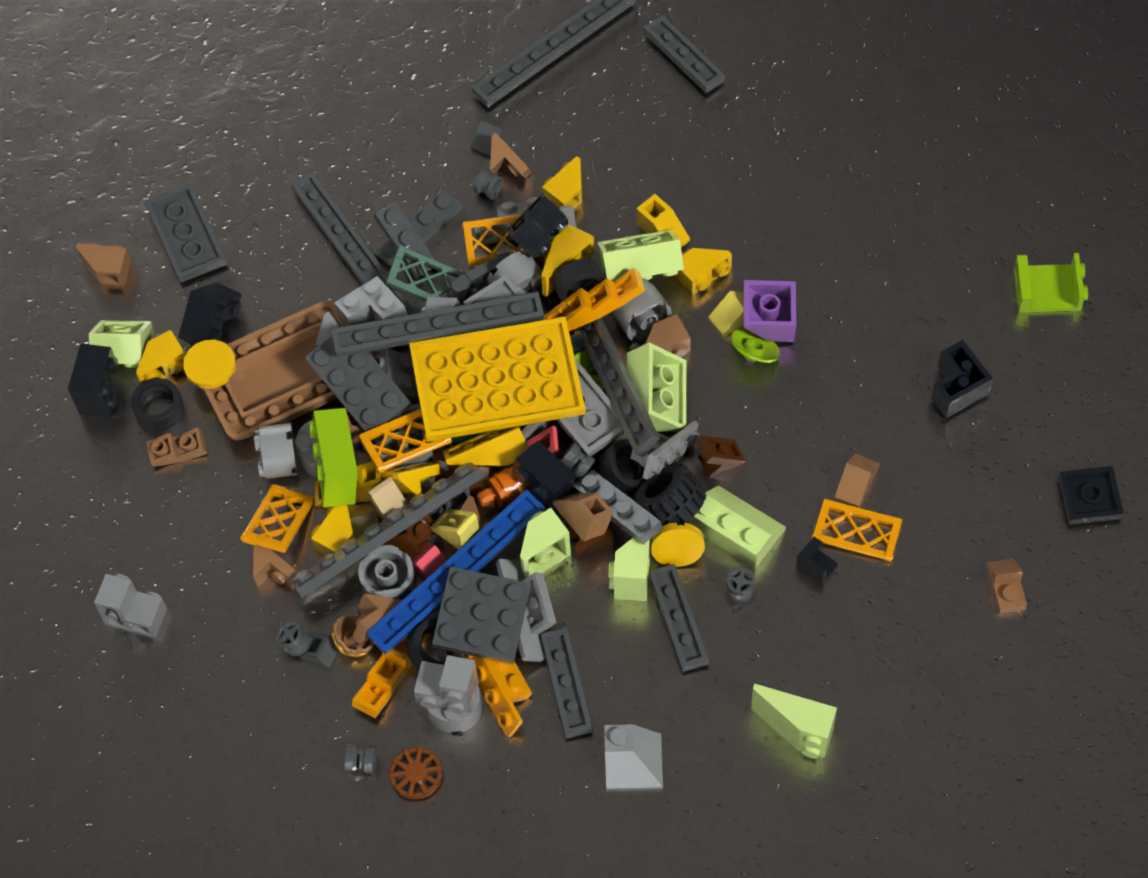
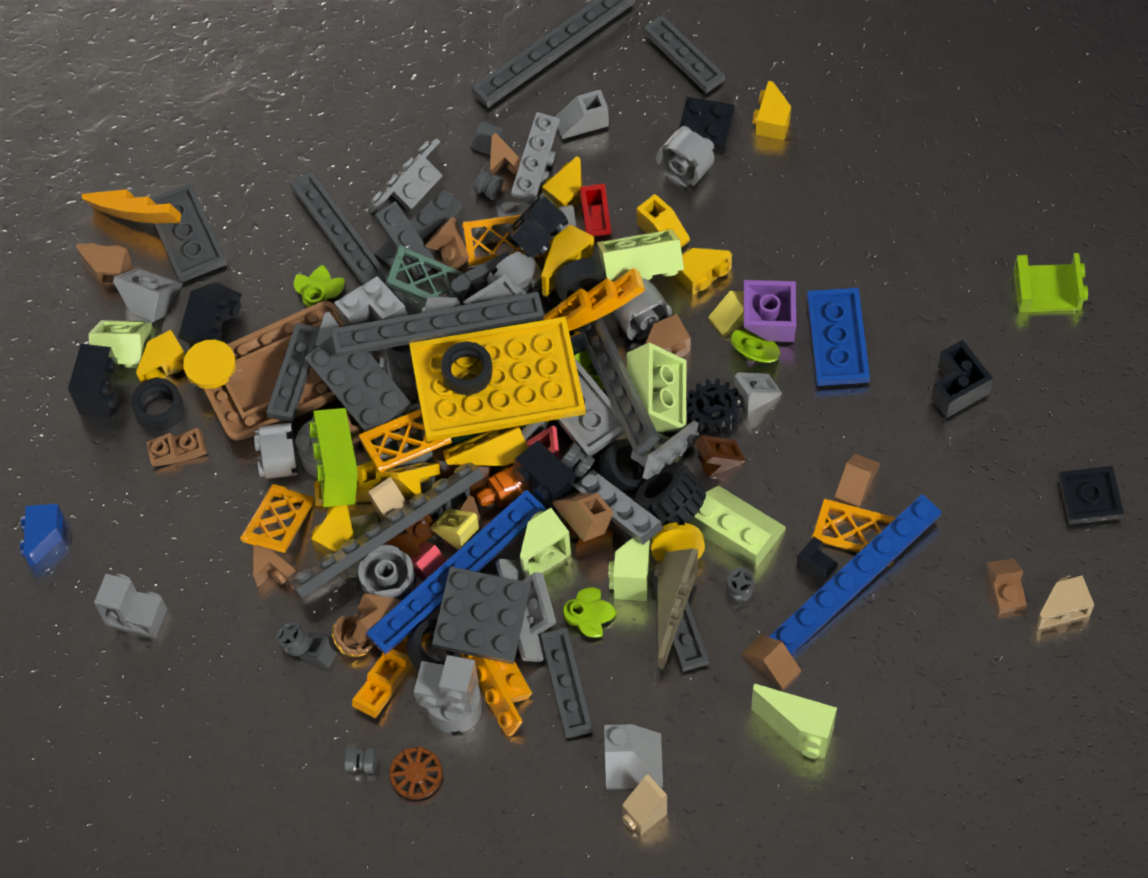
none -> blue slope [20,504,63,566]
none -> light orange slope [82,189,181,224]
none -> light grey slope [113,267,183,323]
none -> dark grey plate [266,323,320,423]
none -> lime plate [294,265,345,308]
none -> light grey bracket [368,138,443,213]
none -> medium nougat slope [425,217,469,270]
none -> black tyre [441,341,493,395]
none -> light grey bracket [511,112,560,202]
none -> light grey slope [555,89,609,139]
none -> lime plate [562,587,617,638]
none -> red slope [580,183,612,236]
none -> tan slope [622,774,667,835]
none -> dark tan wedge [654,548,698,669]
none -> light grey brick [656,126,714,187]
none -> black plate [679,97,735,150]
none -> black gear [686,379,743,434]
none -> light grey slope [734,372,782,413]
none -> medium nougat slope [742,635,801,691]
none -> yellow slope [752,81,791,140]
none -> blue plate [769,494,942,656]
none -> blue plate [807,288,870,386]
none -> tan slope [1036,576,1094,630]

